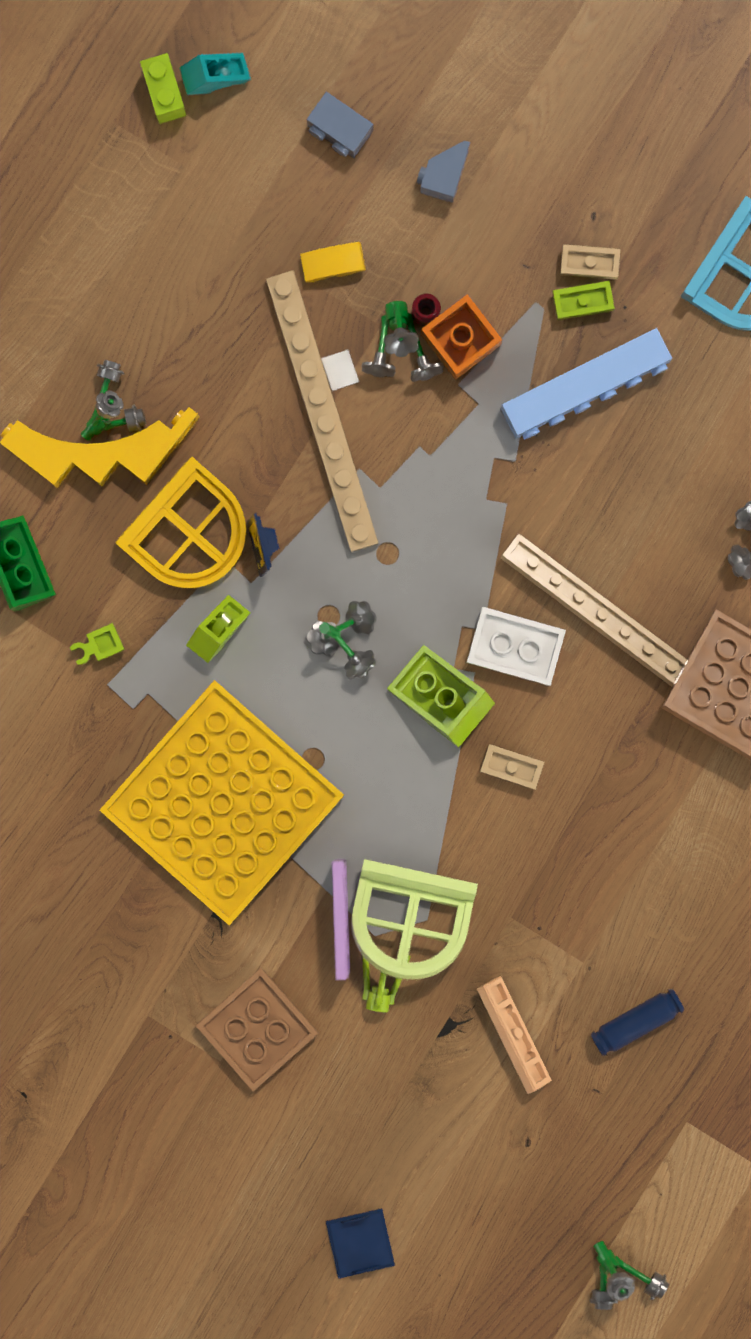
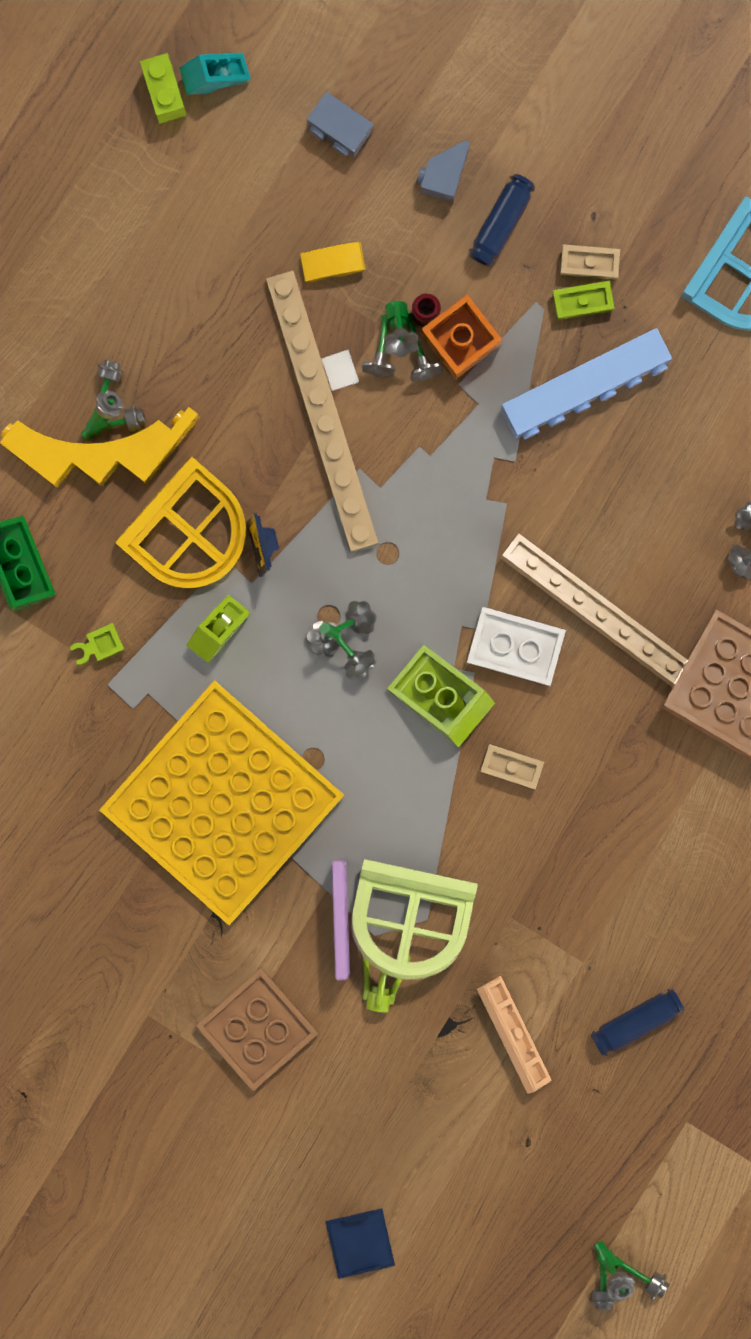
none -> dark blue axle [469,174,535,266]

